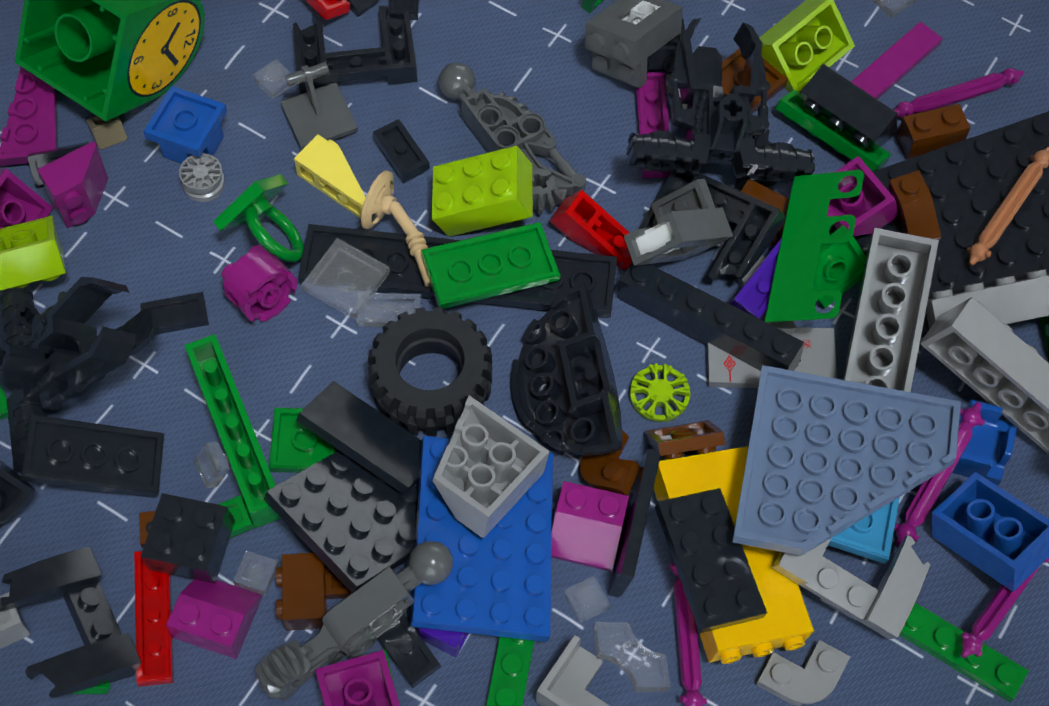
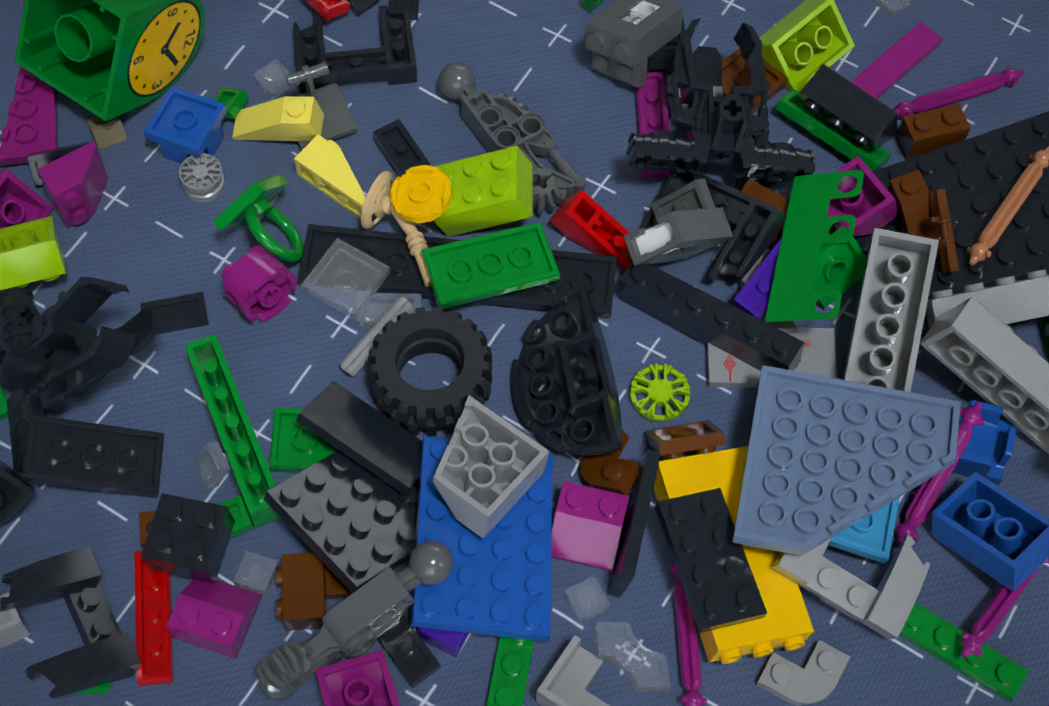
none -> green tile [214,88,249,119]
none -> light yellow slope [232,96,324,141]
none -> light grey axle [340,296,414,376]
none -> yellow tile [390,165,453,223]
none -> reddish brown piece [923,189,959,273]

